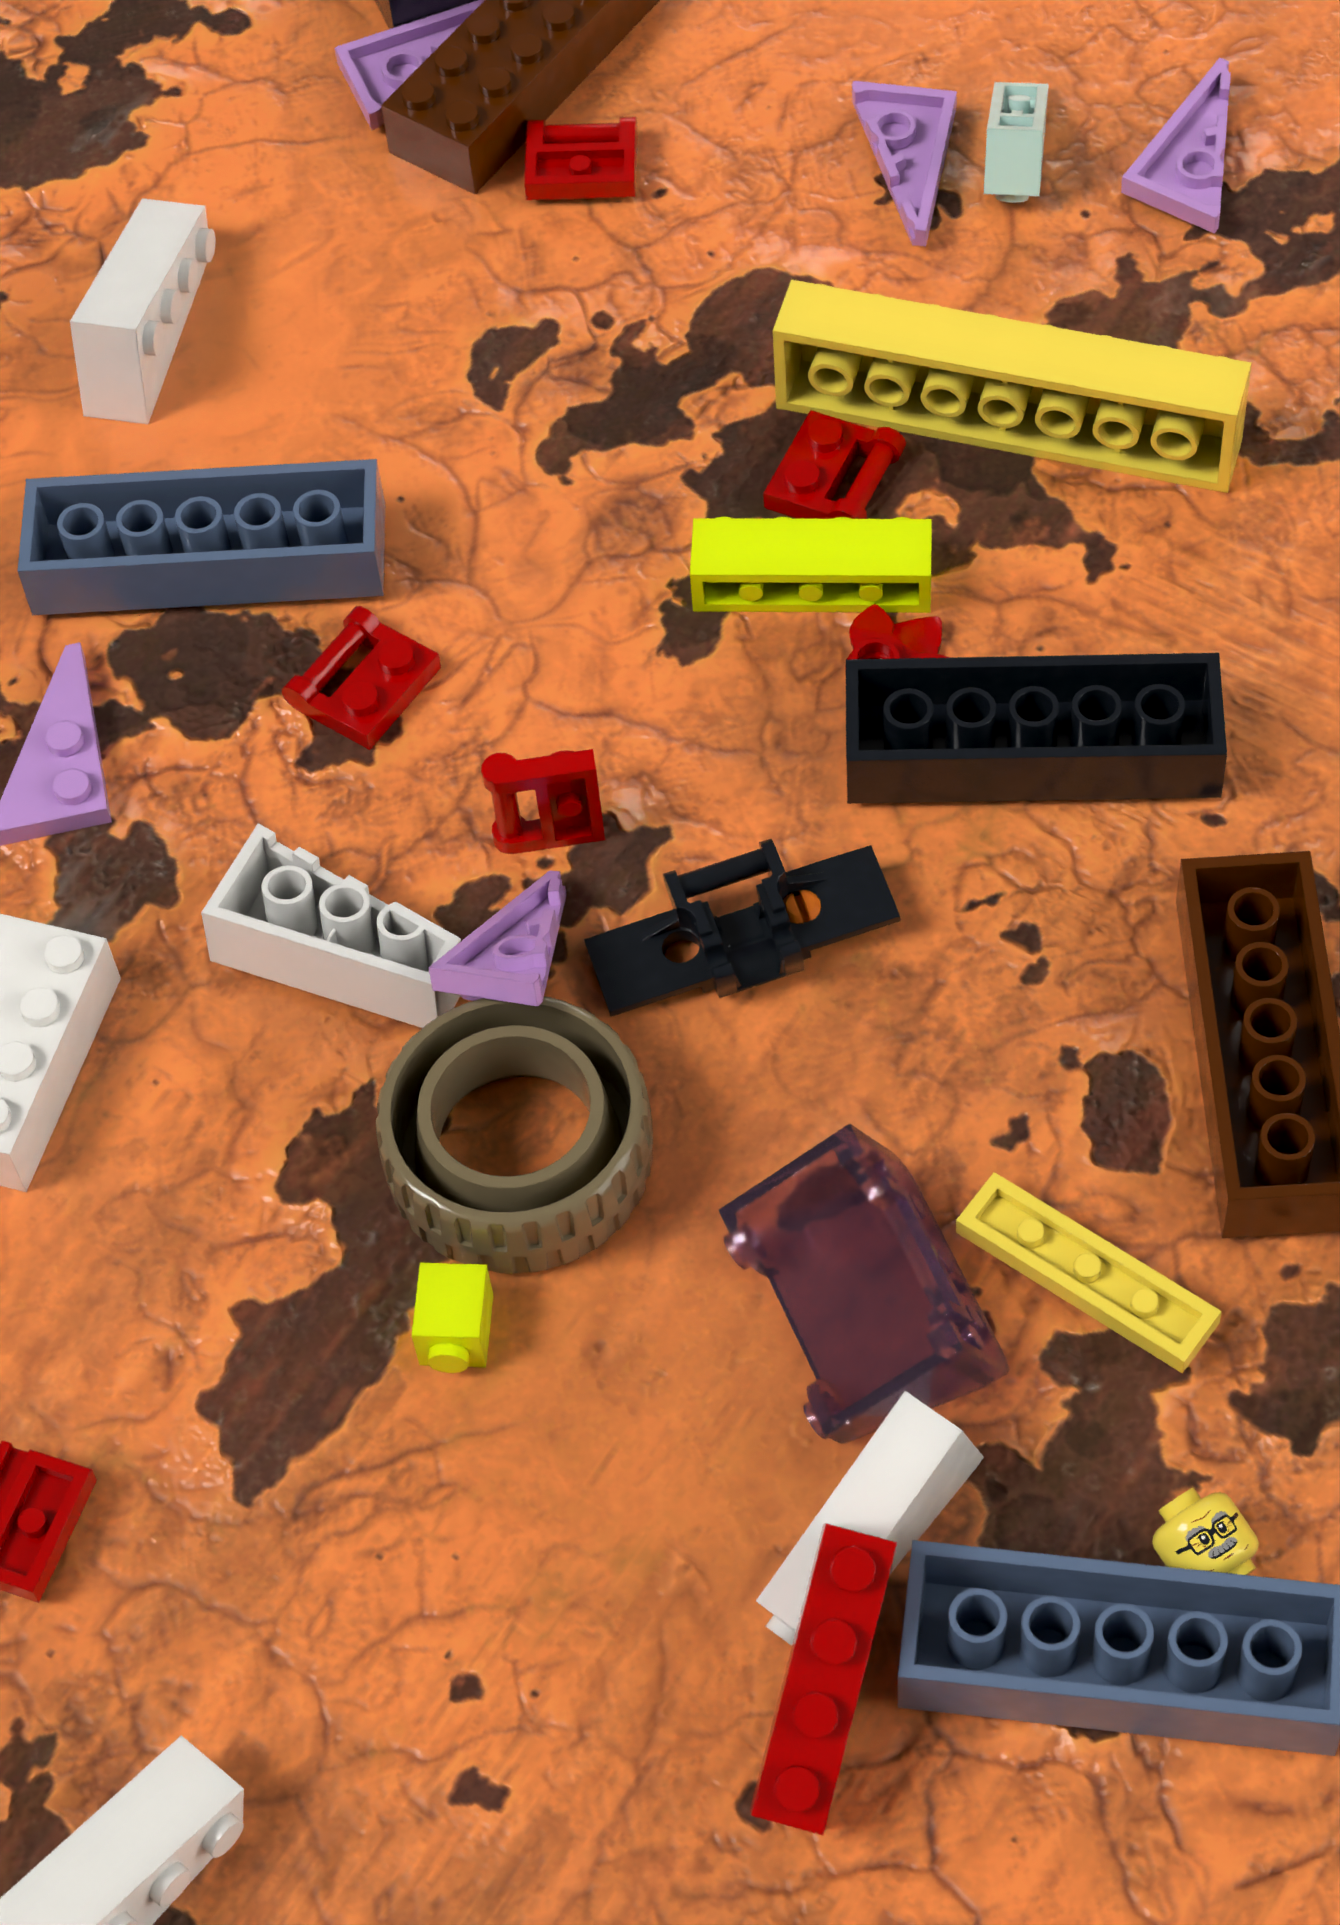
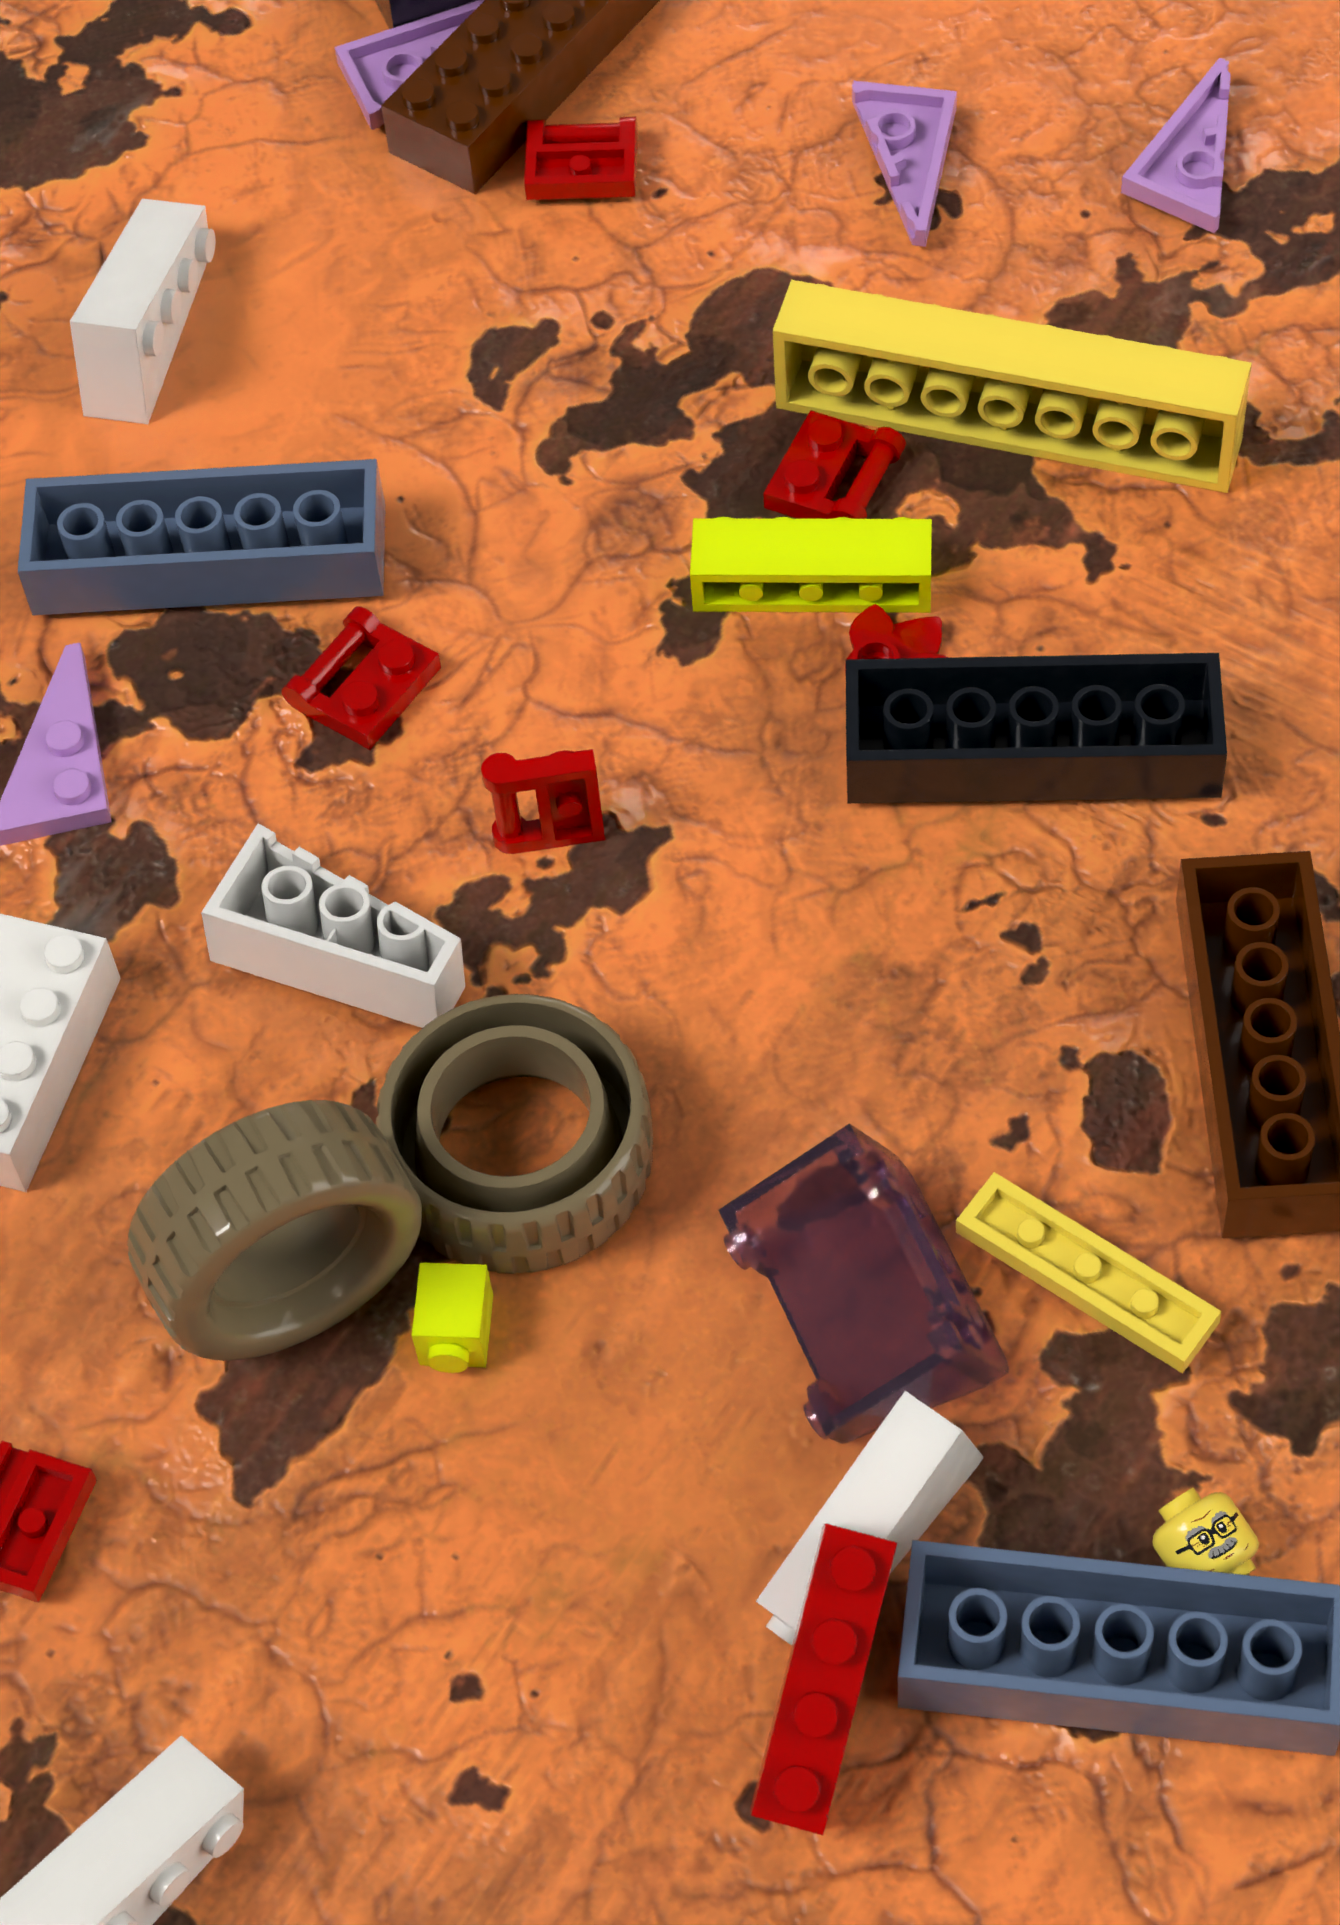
lavender wing [428,870,567,1006] -> none
black piece [584,839,901,1017] -> none
light aqua slope [984,82,1049,203] -> none
none -> dark tan tyre [127,1100,422,1361]

